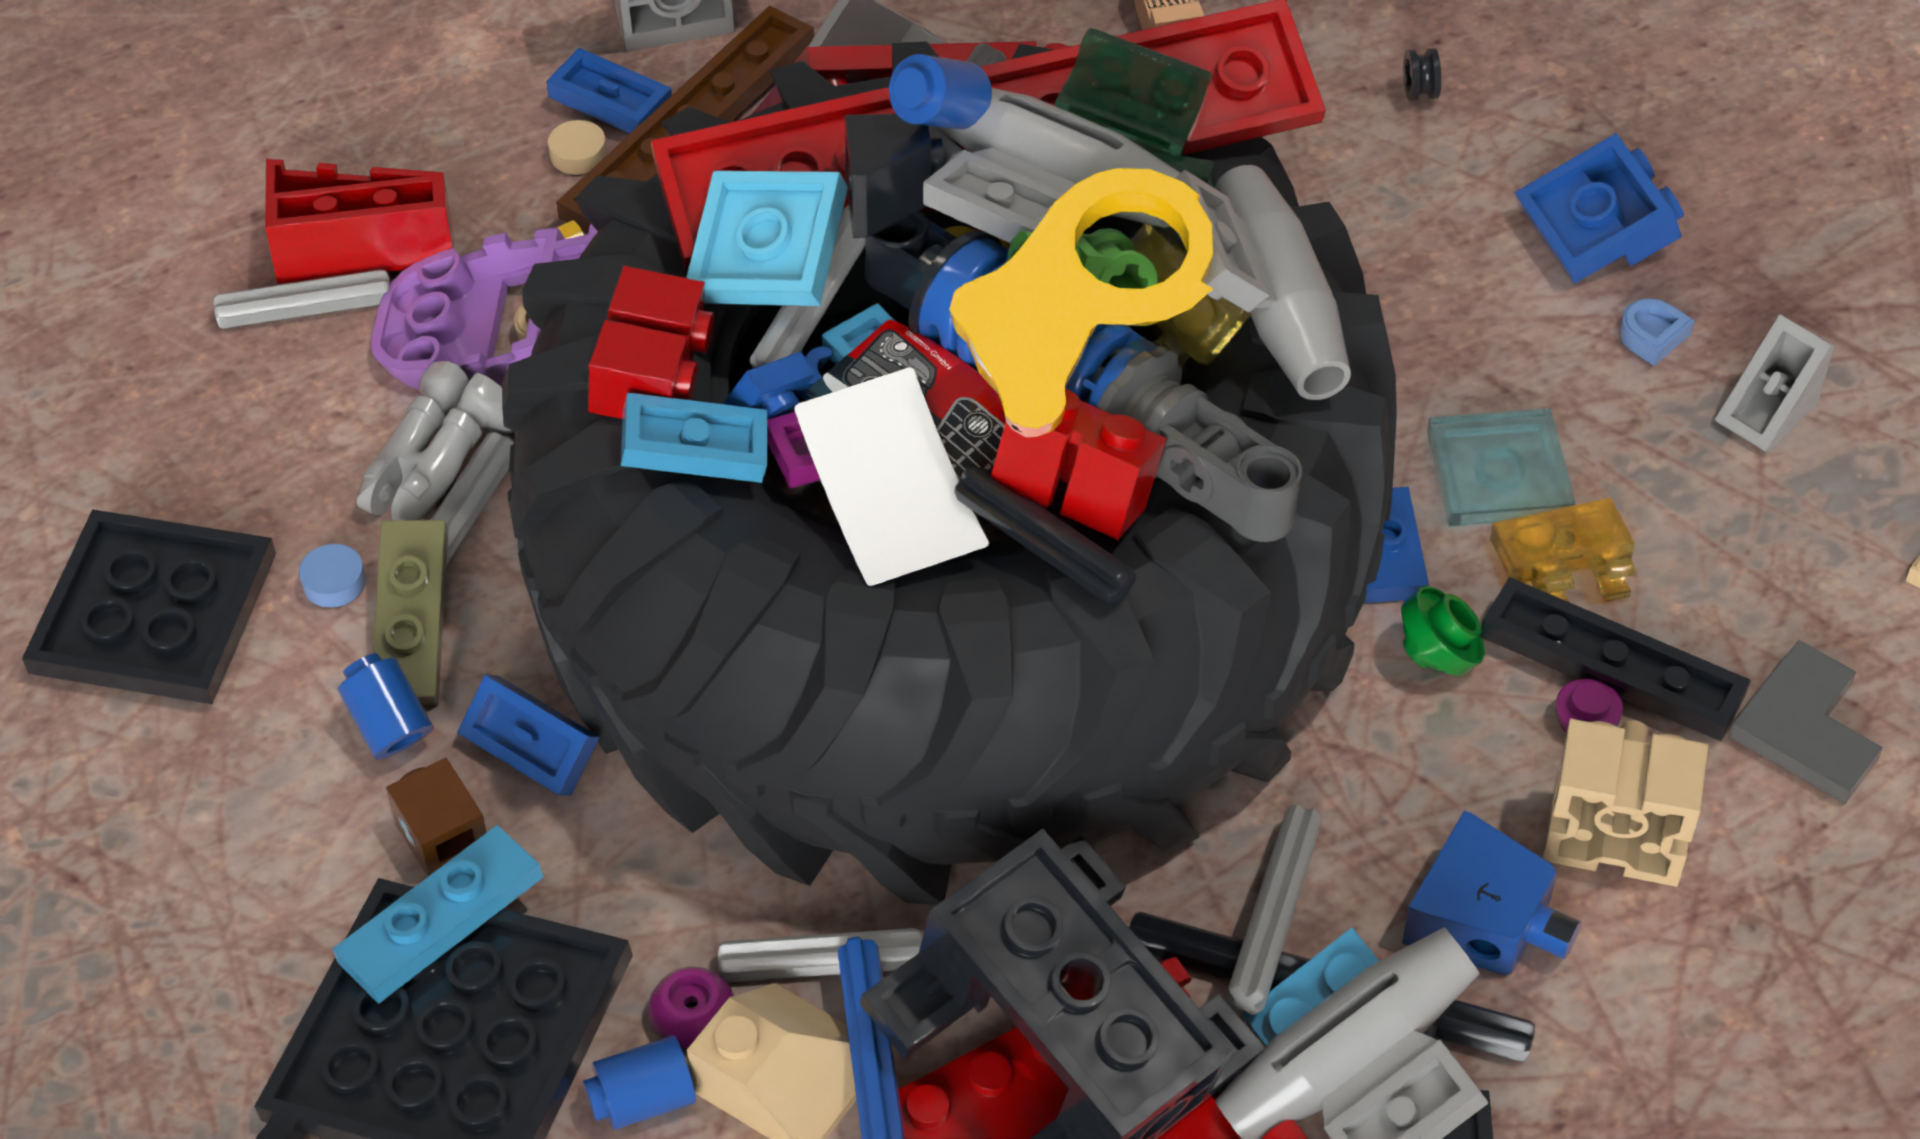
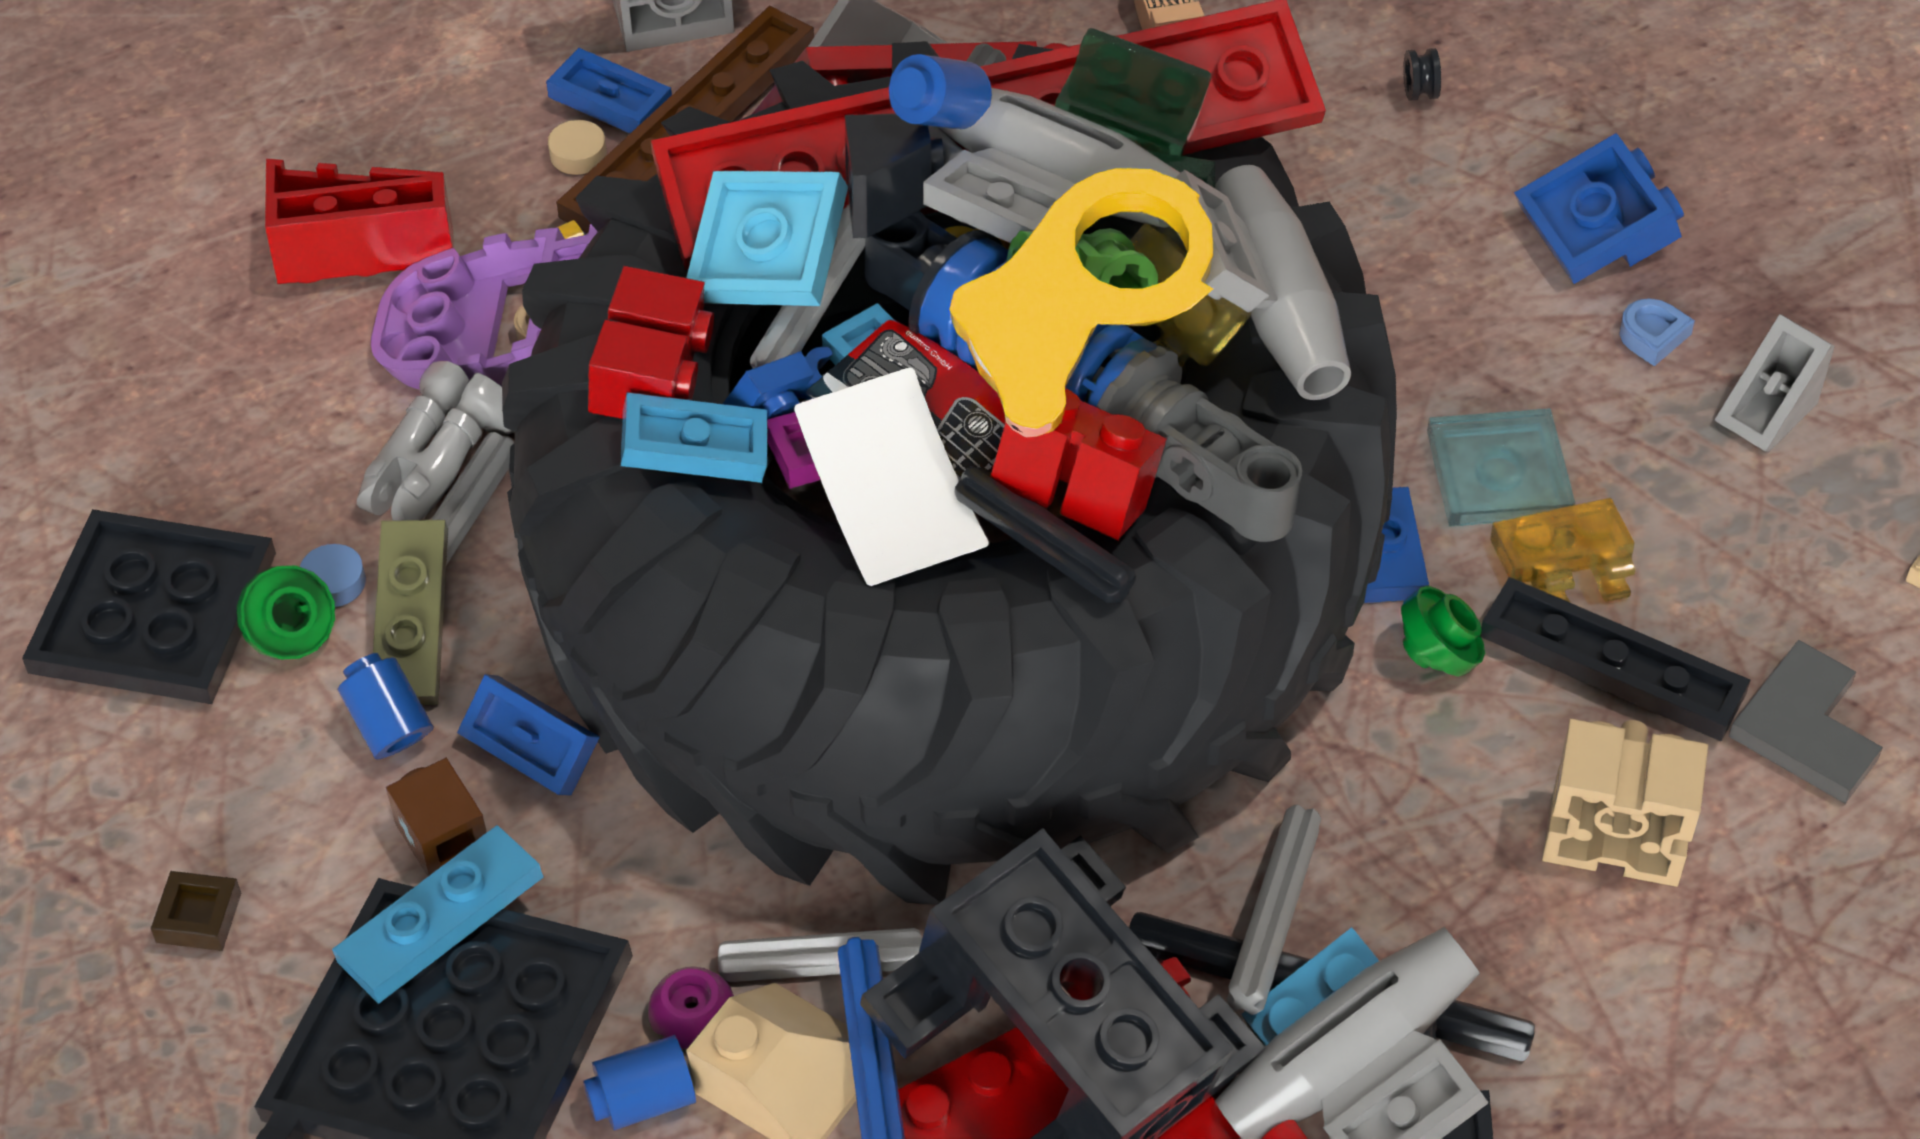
light grey axle [213,269,391,329] -> none
blue torso [1402,810,1581,975] -> none
magenta plate [1555,679,1623,733] -> none
none -> dark brown plate [151,871,242,951]
none -> green plate [237,565,335,660]

